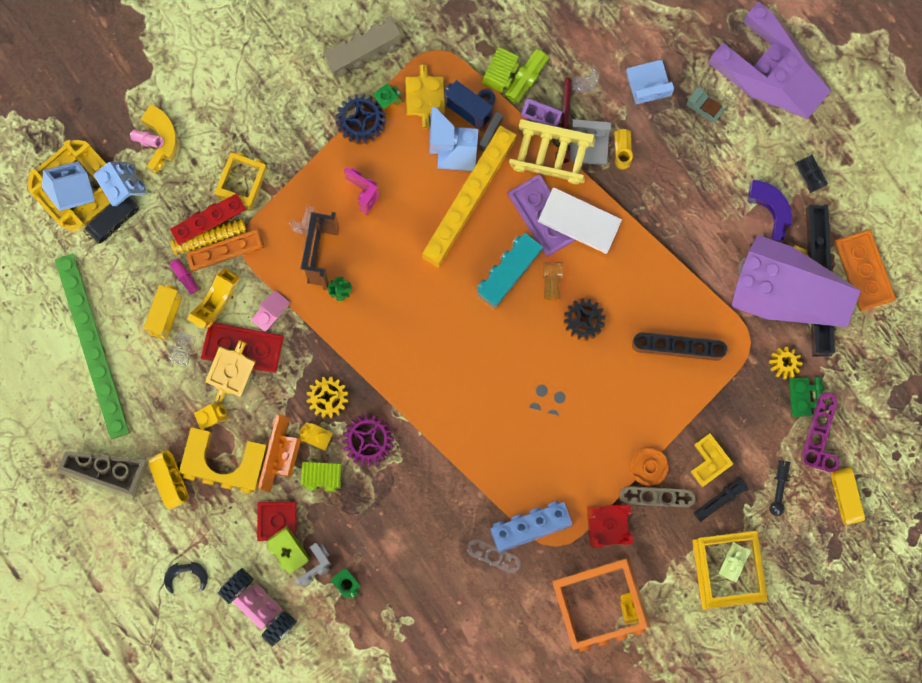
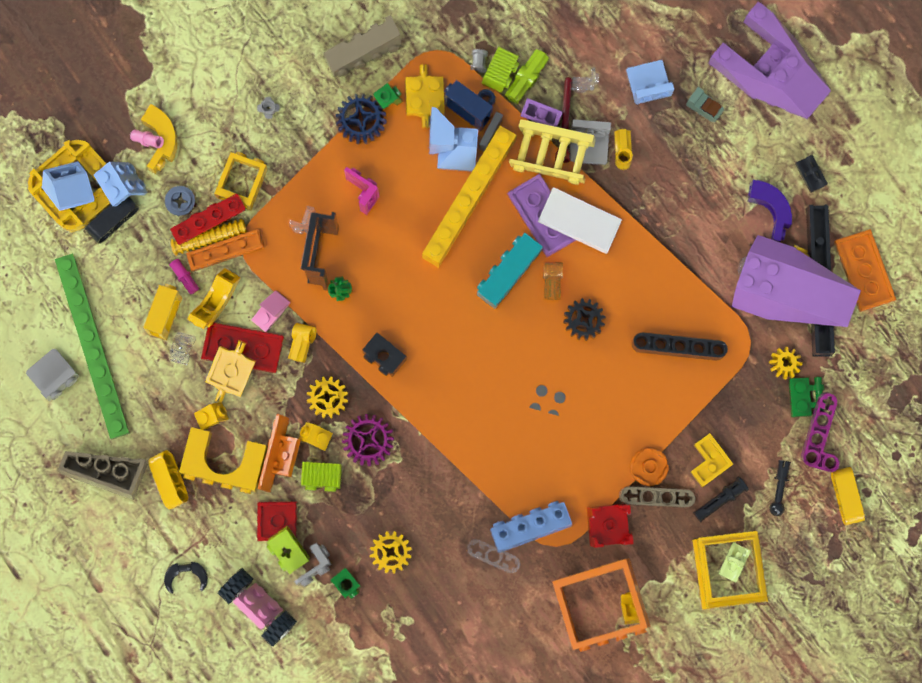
none -> light grey bracket [26,349,80,401]
none -> sand blue gear [165,186,195,216]
none -> light grey plate [257,97,280,119]
none -> yellow piece [288,323,317,363]
none -> black brick [362,333,407,377]
none -> yellow gear [370,531,412,574]
none -> light grey bush [470,49,488,73]

